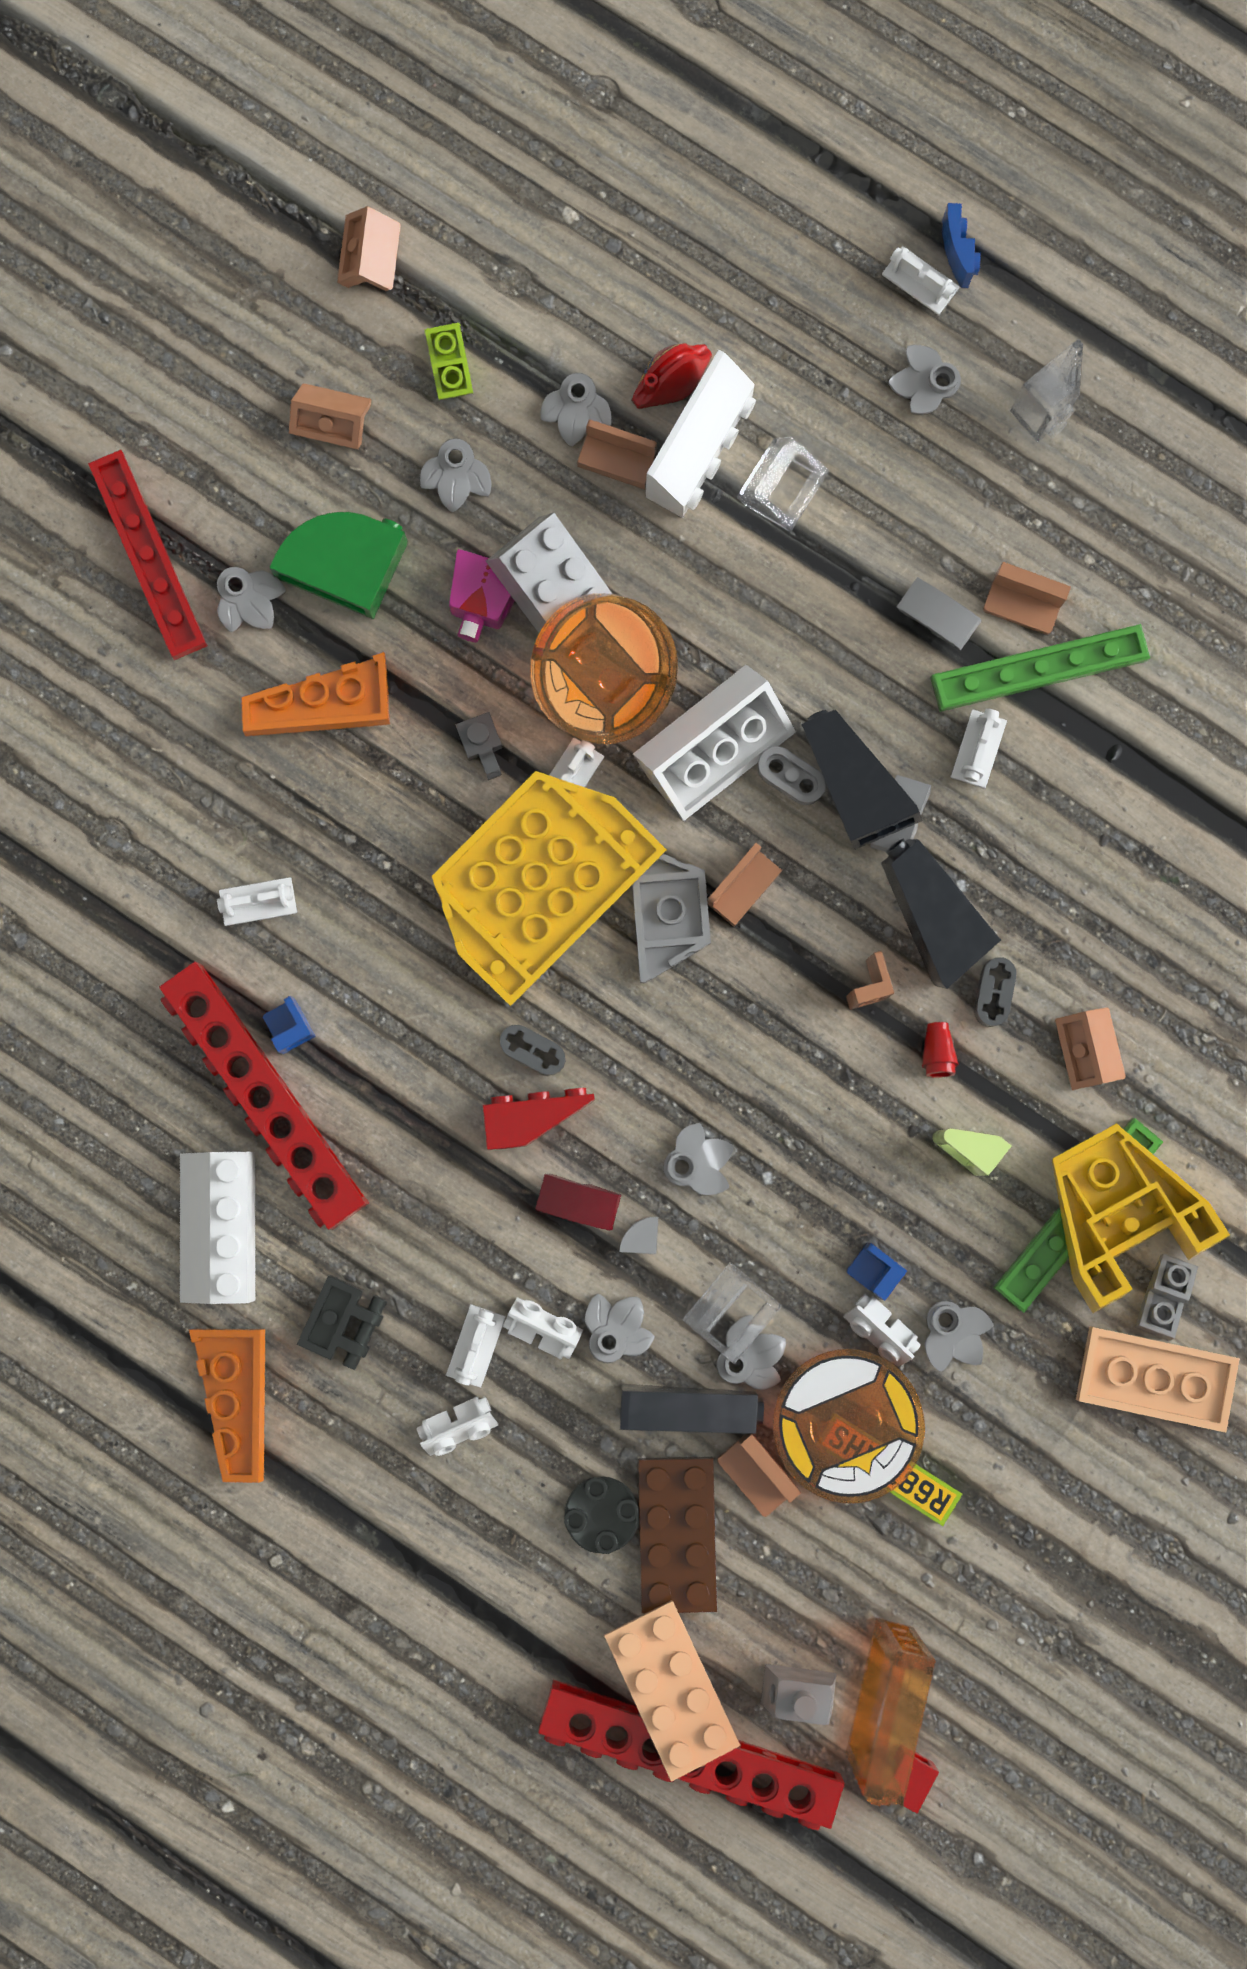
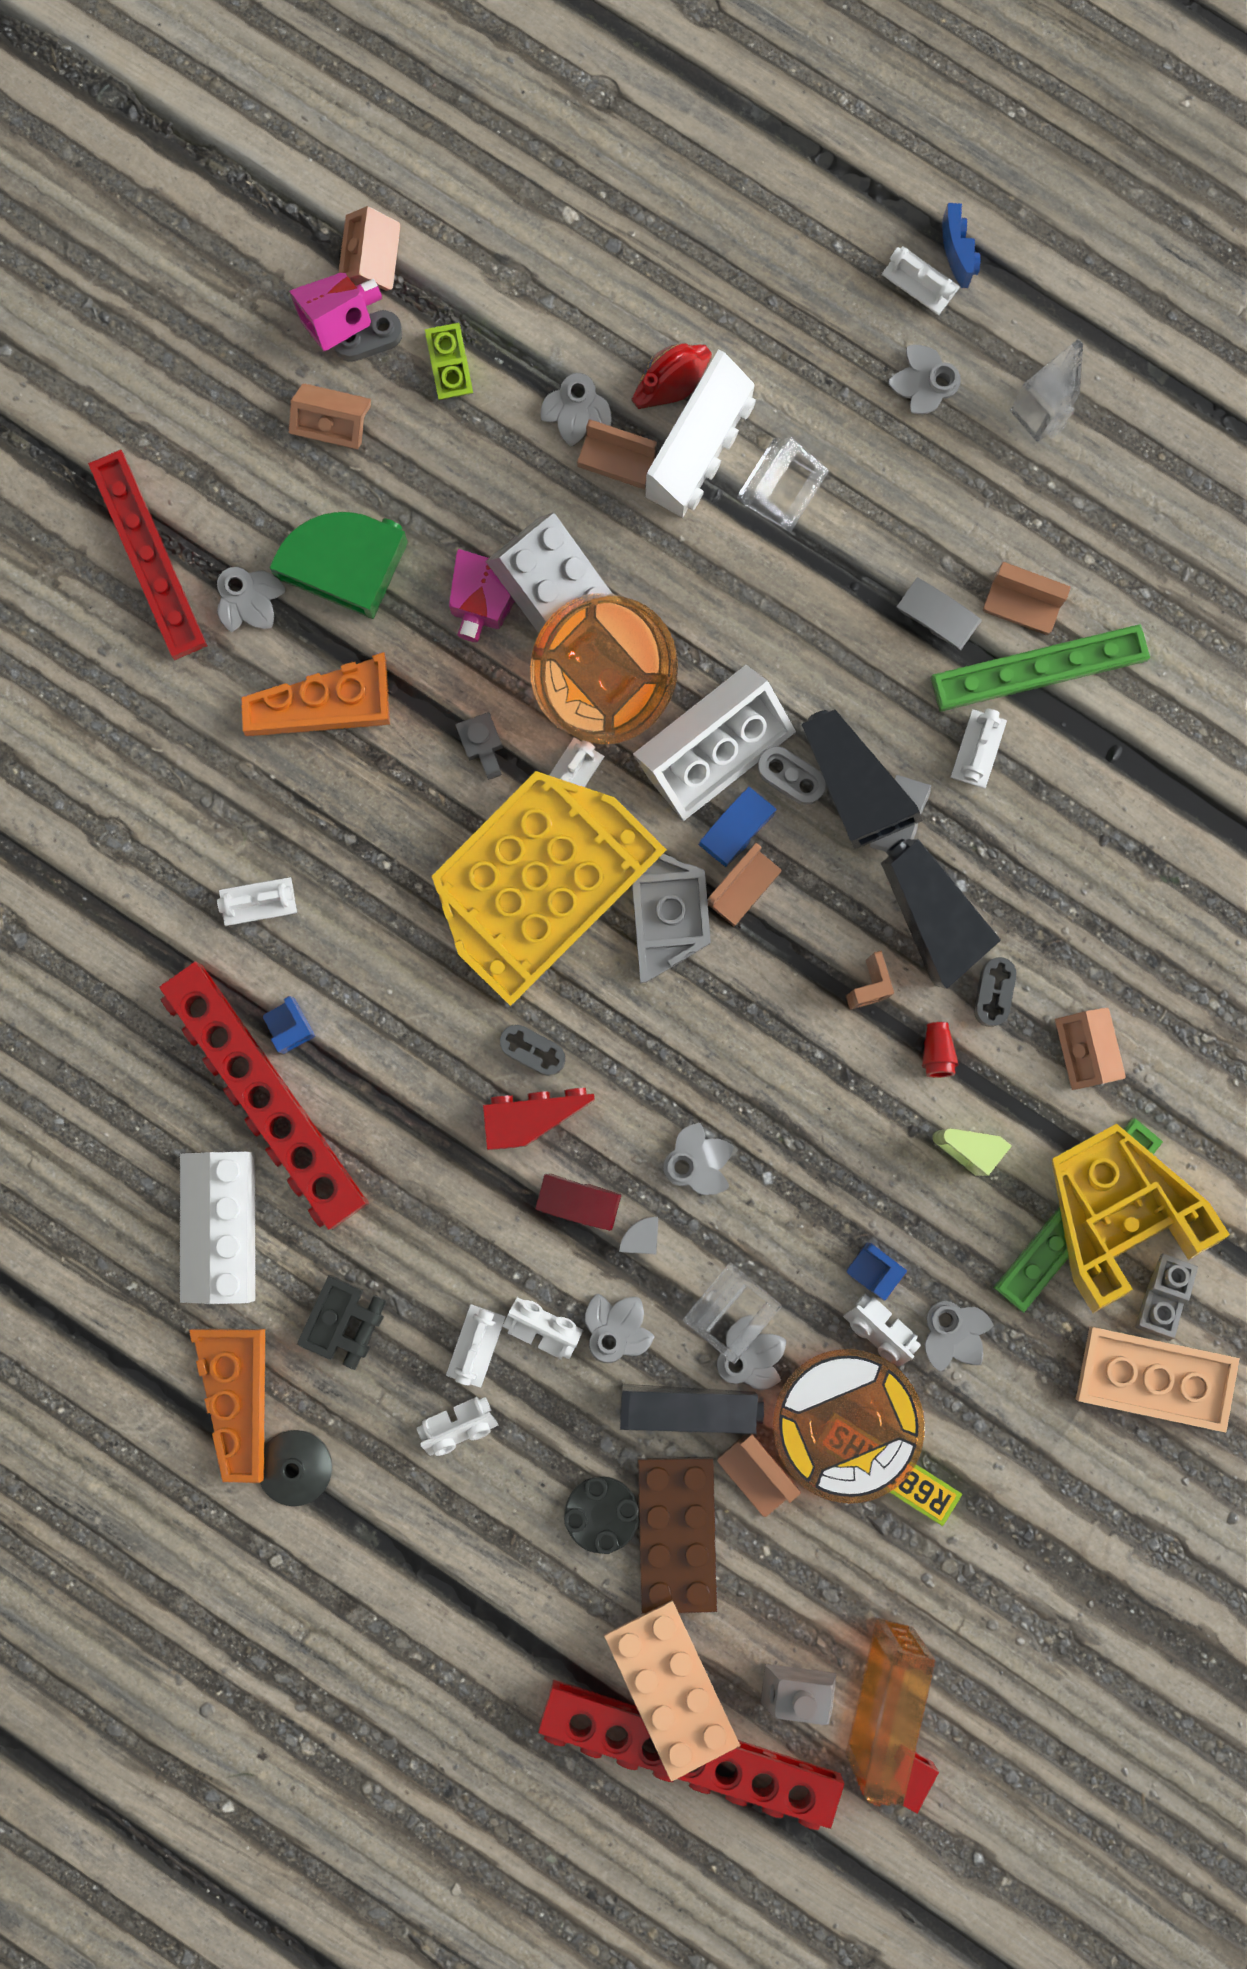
light grey plate [420,439,491,512] -> none
none -> pearl dark grey dish [260,1430,332,1506]
none -> dark pink torso [289,273,382,352]
none -> dark grey plate [334,310,403,362]
none -> blue slope [698,787,777,867]

